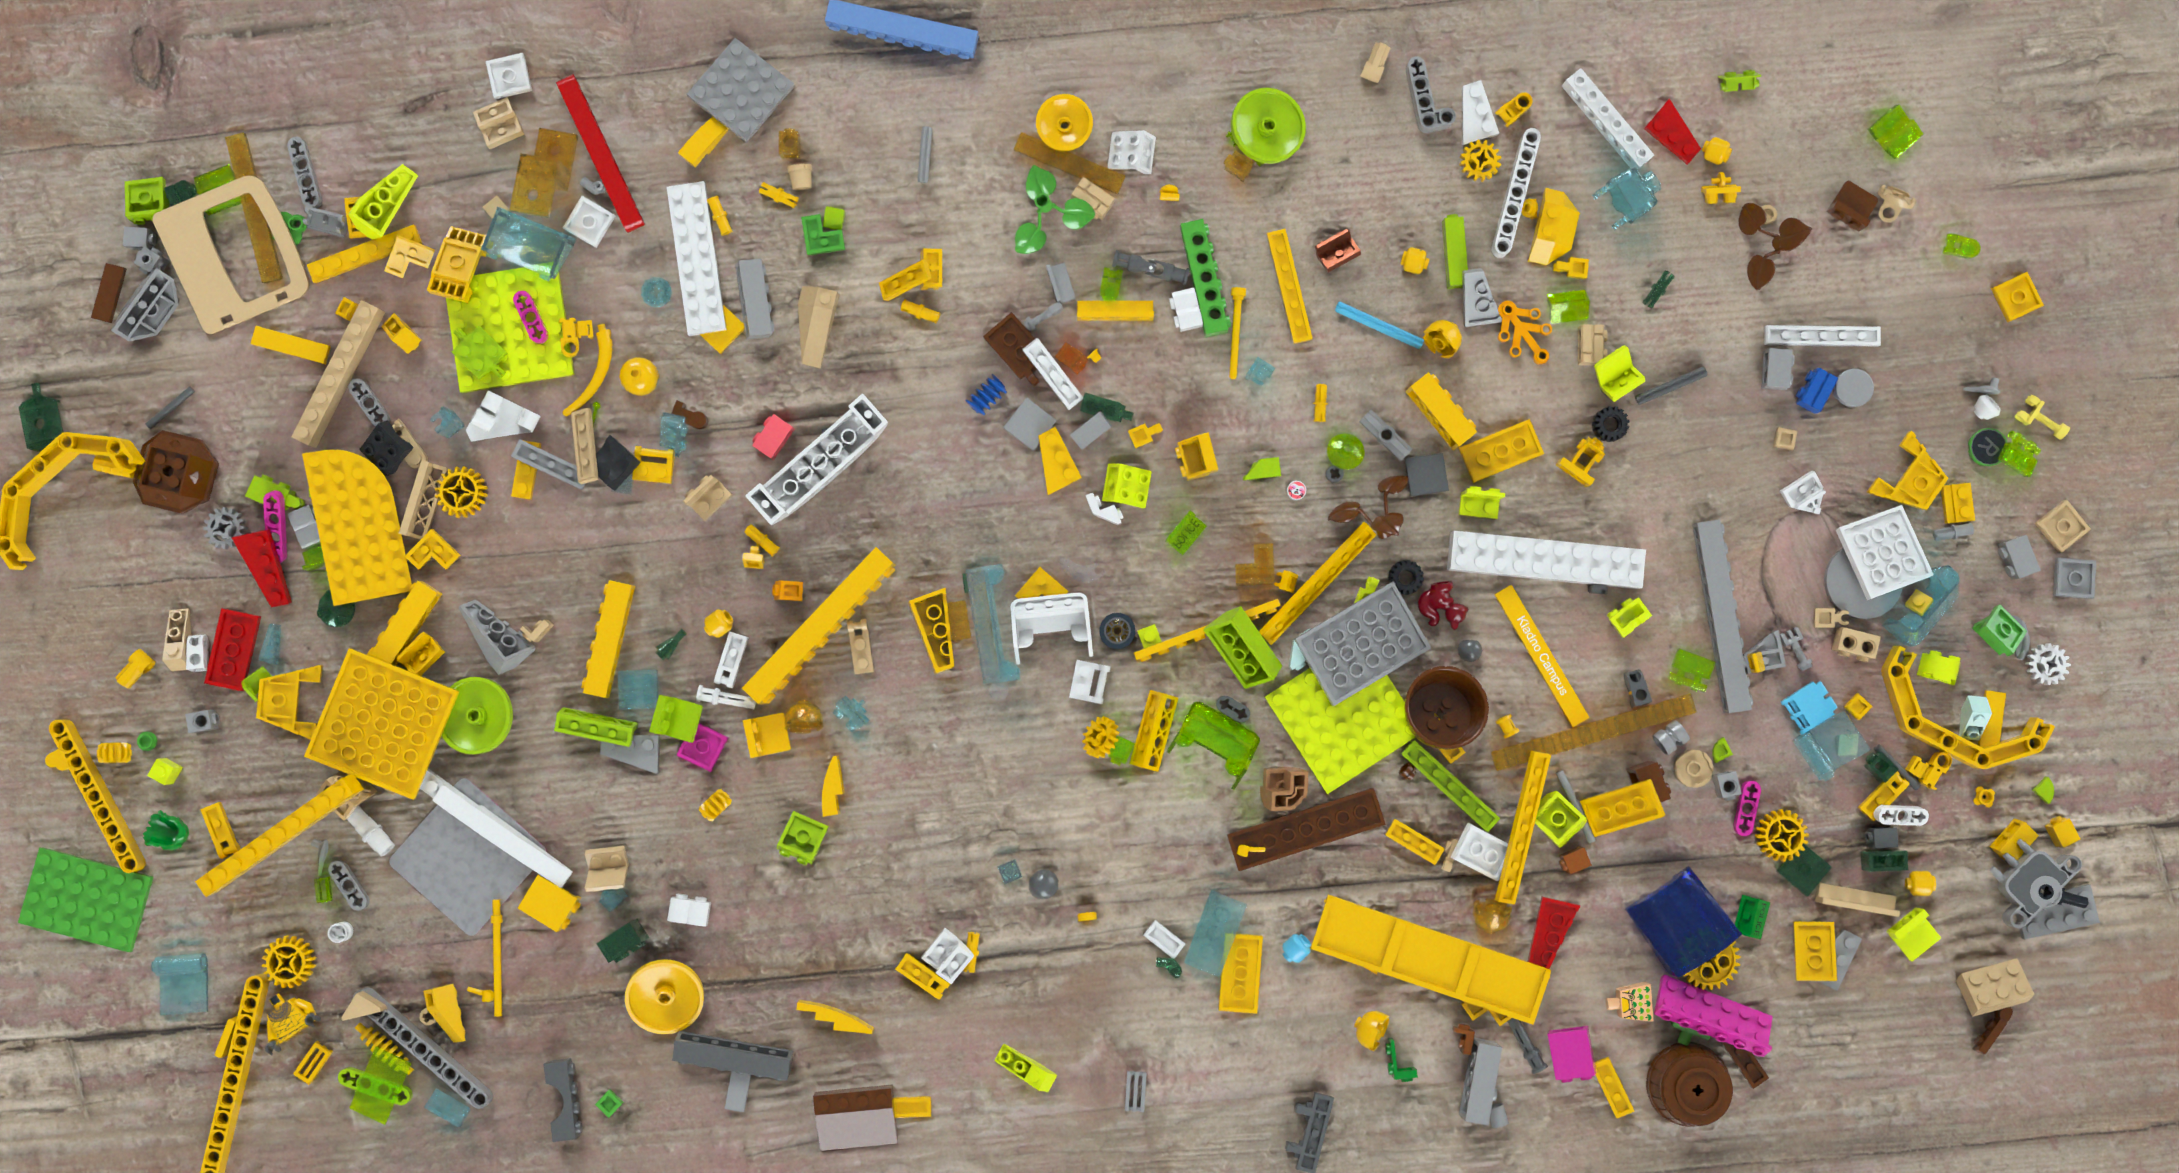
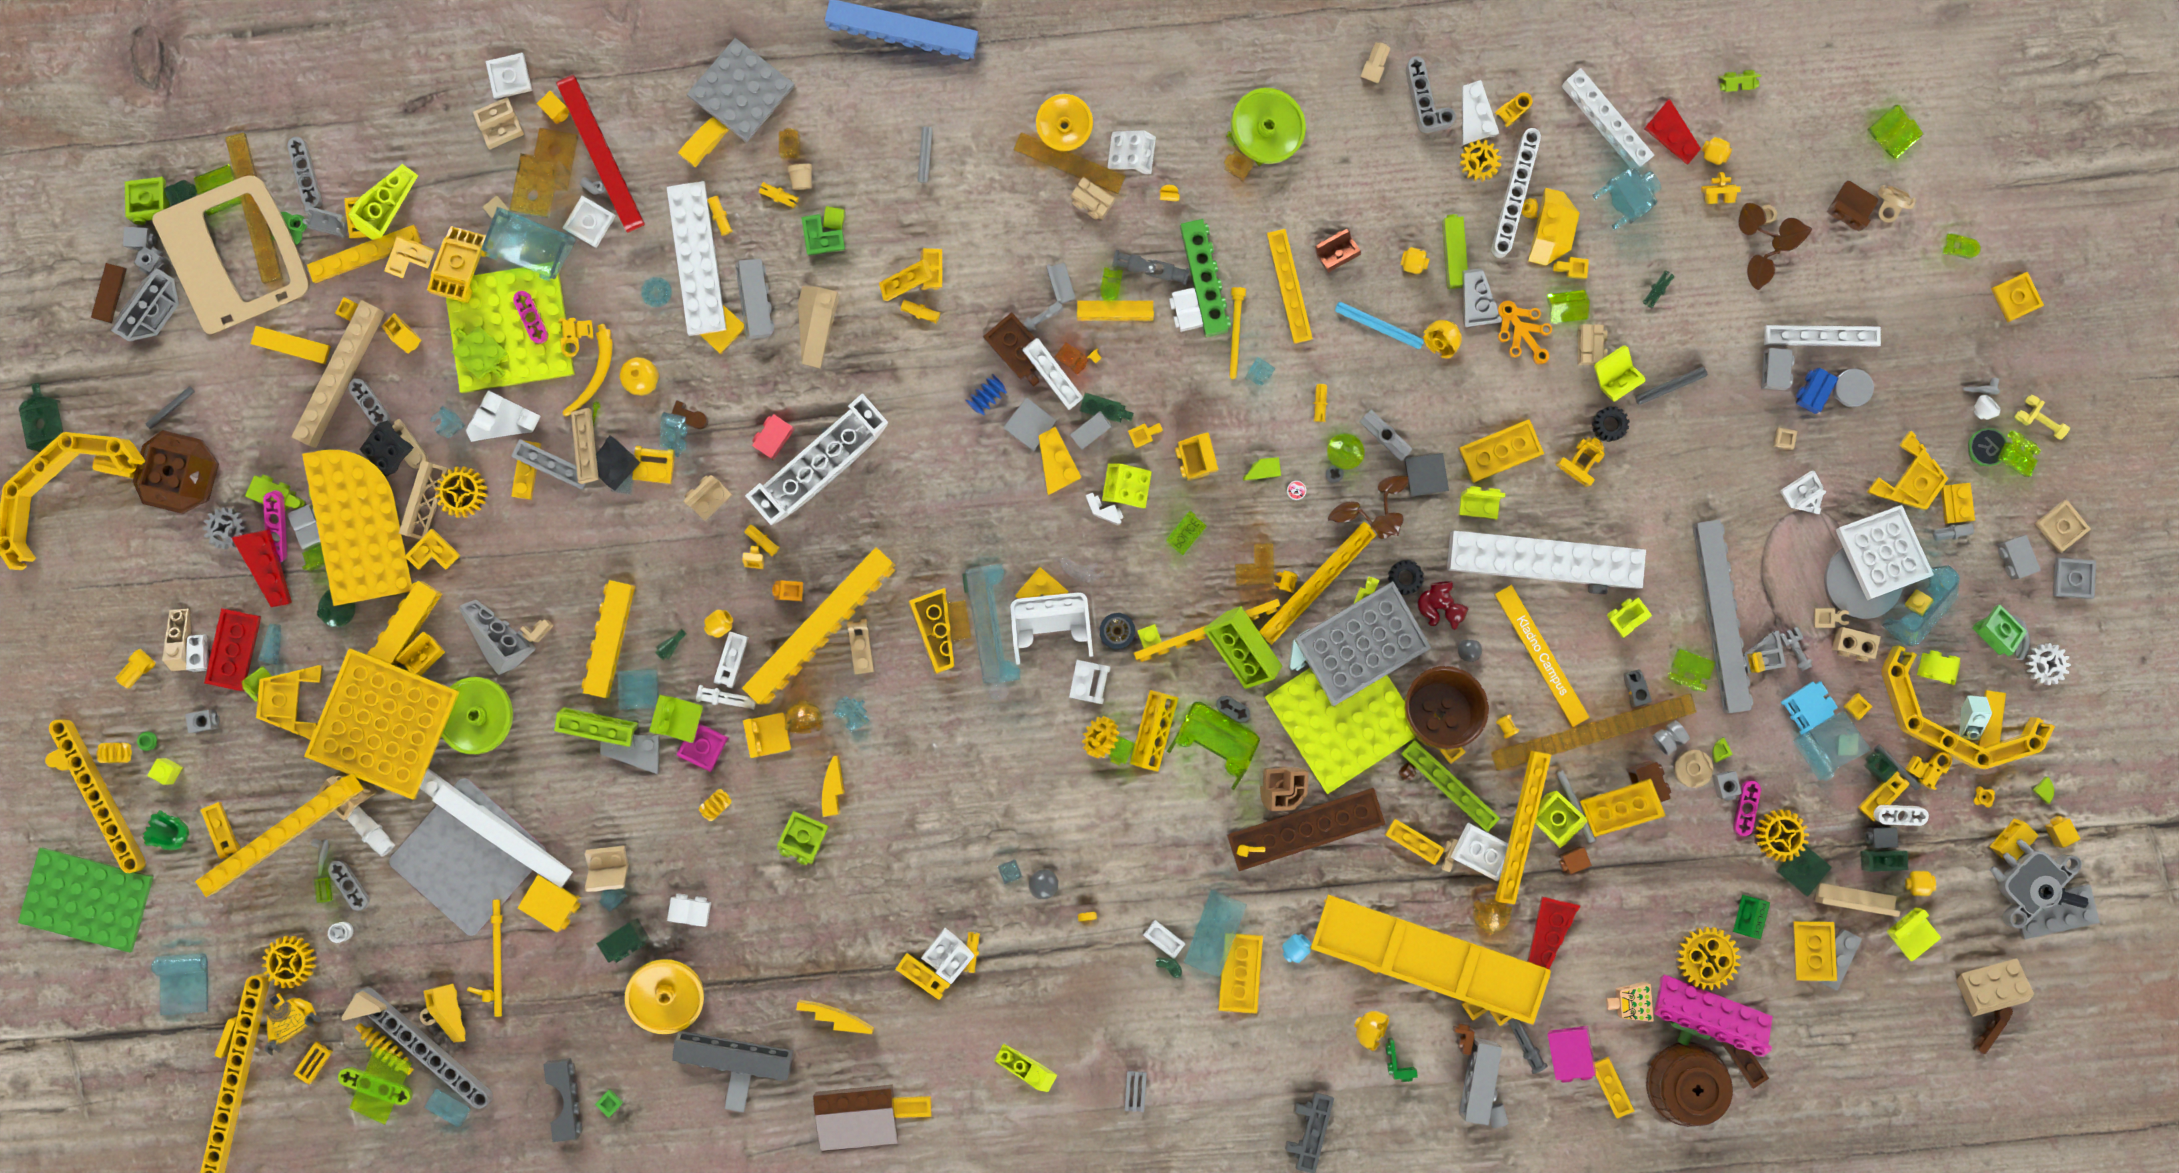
bright green plant [1015,165,1095,254] -> none
yellow brick [1405,372,1477,451] -> none
clear blue windscreen [1625,866,1742,978] -> none
none -> yellow brick [536,91,569,124]

